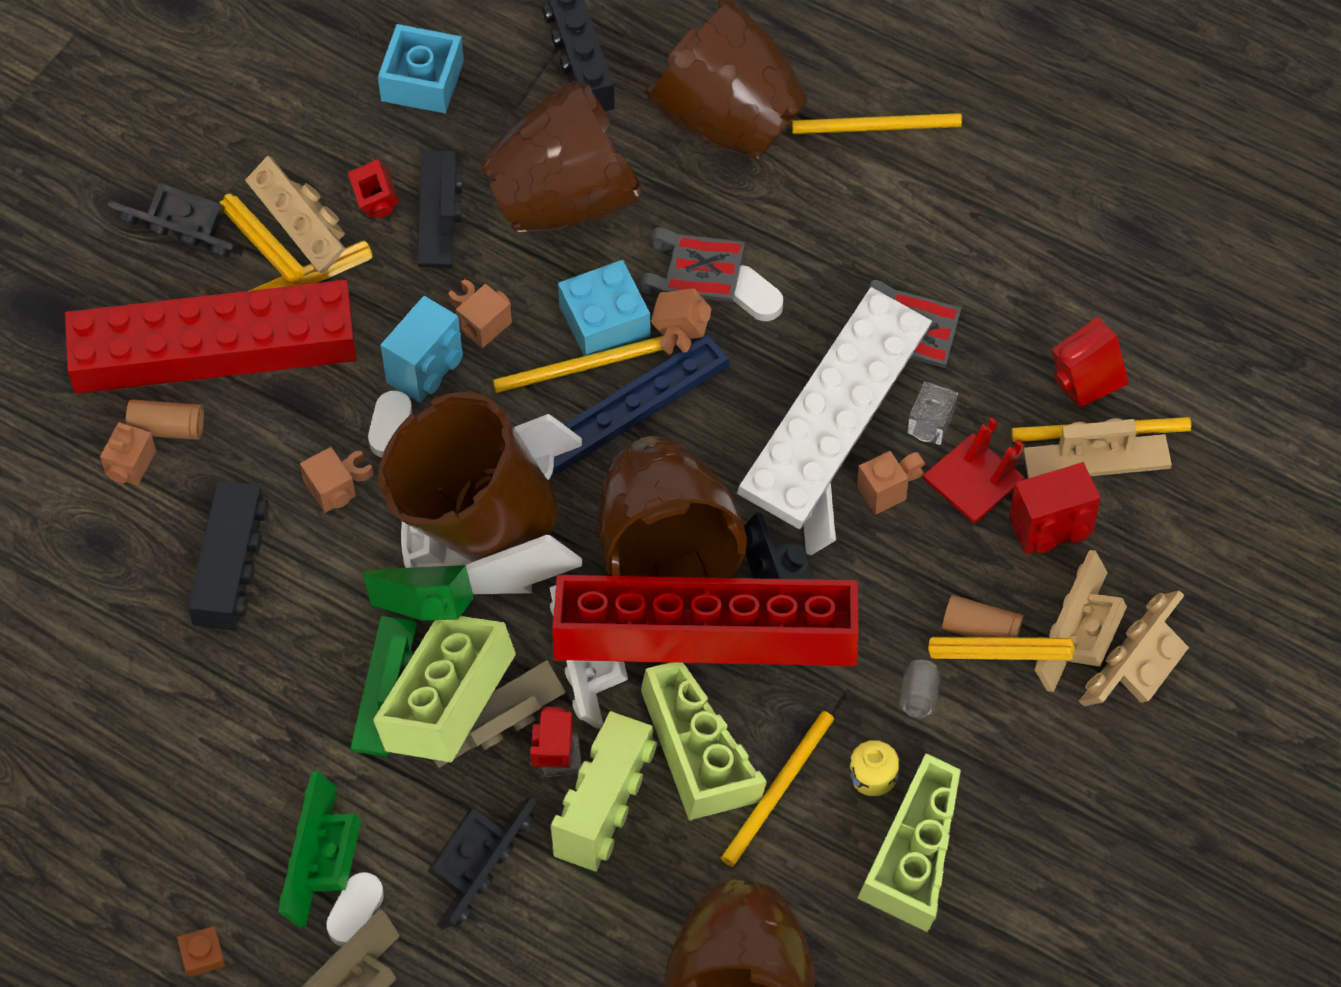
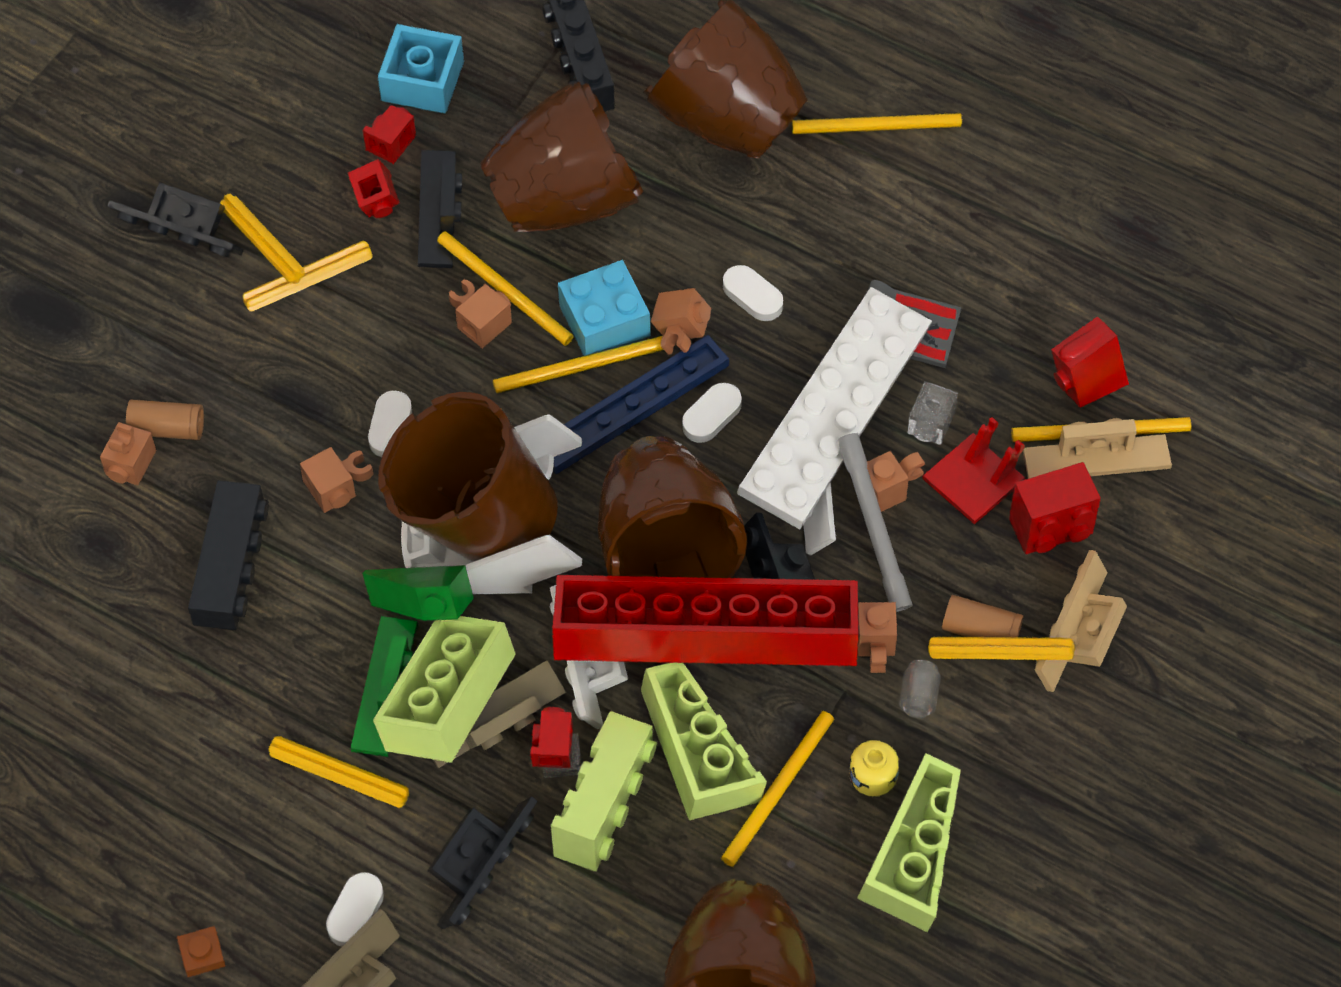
red brick [65,280,357,394] -> none
tan bracket [245,156,346,274] -> none
green bracket [278,771,361,928] -> none
medium azure brick [381,296,463,403] -> none
dark grey flag [640,227,746,303] -> none
tan bracket [1079,590,1189,706] -> none
none -> yellow axle [268,736,409,808]
none -> red brick [363,105,416,164]
none -> yellow piece [437,231,574,346]
none -> white tile [683,383,742,443]
none -> light grey piece [837,433,913,612]
none -> nougat brick [858,602,897,673]

